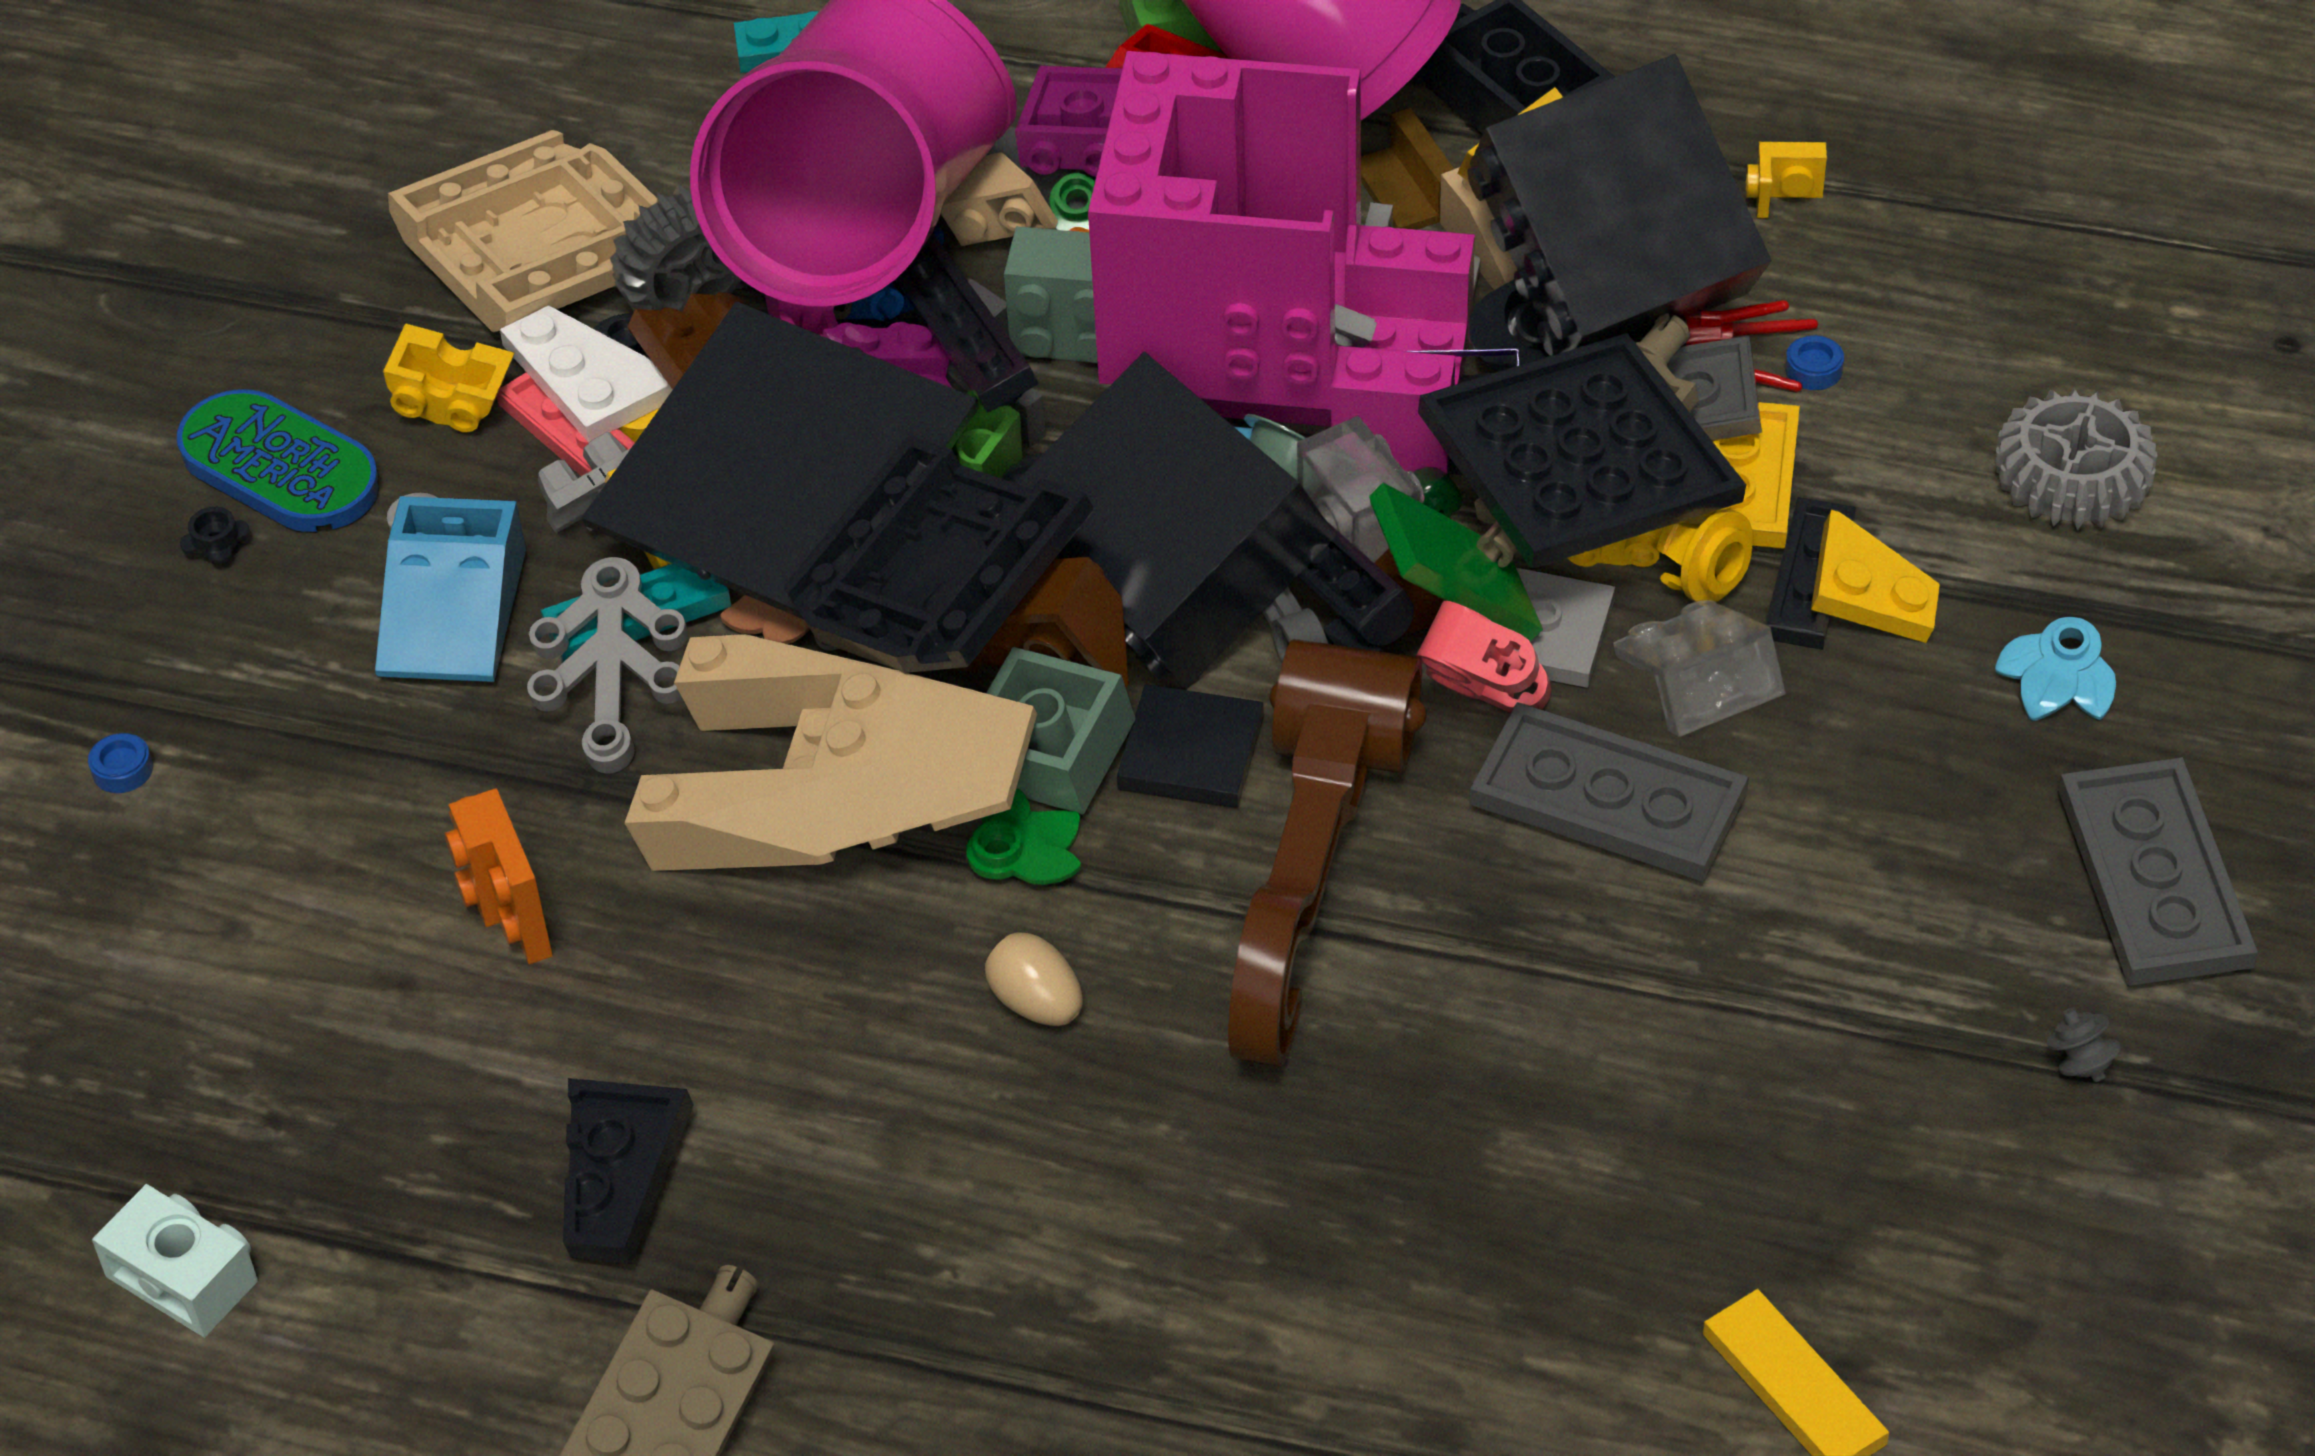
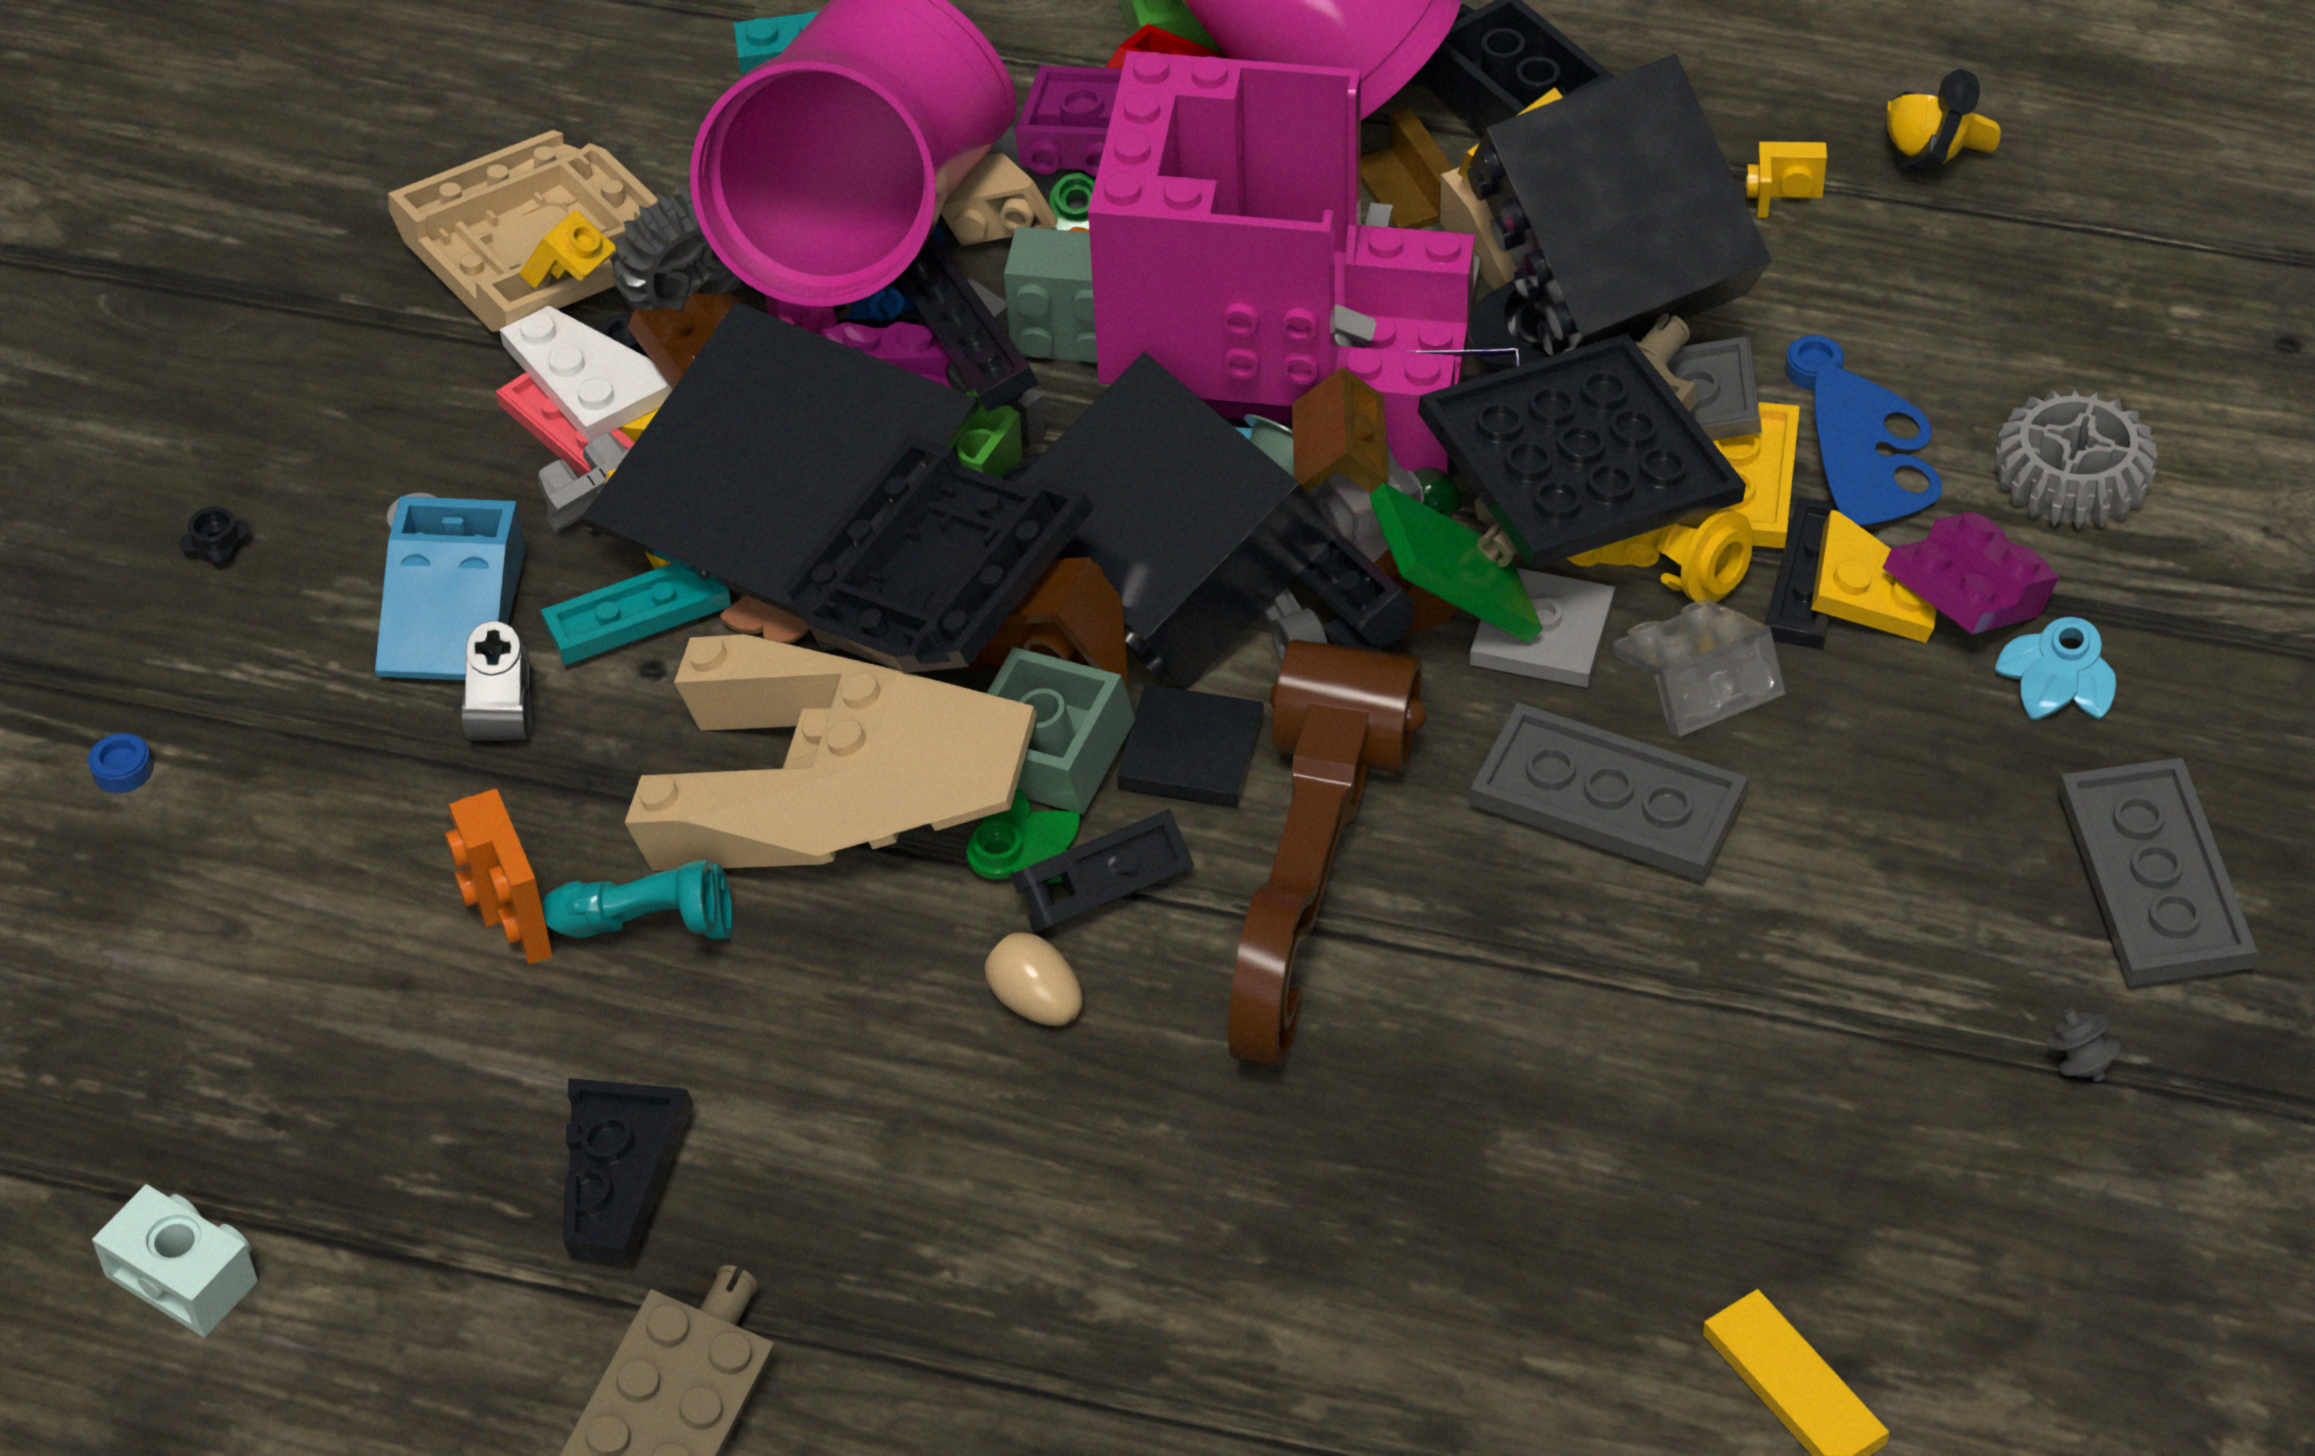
tile [177,389,379,532] -> none
yellow cylinder [383,323,514,433] -> none
light grey plant [527,557,688,773] -> none
coral piece [1416,601,1552,713] -> none
red plant [1686,300,1818,392] -> none
none -> piece [462,621,532,741]
none -> yellow bracket [519,209,616,289]
none -> teal piece [541,859,734,940]
none -> black plate [1009,809,1195,934]
none -> pearl gold panel [1292,367,1389,494]
none -> blue piece [1814,364,1942,526]
none -> magenta plate [1882,512,2059,634]
none -> cap [1886,69,2001,175]

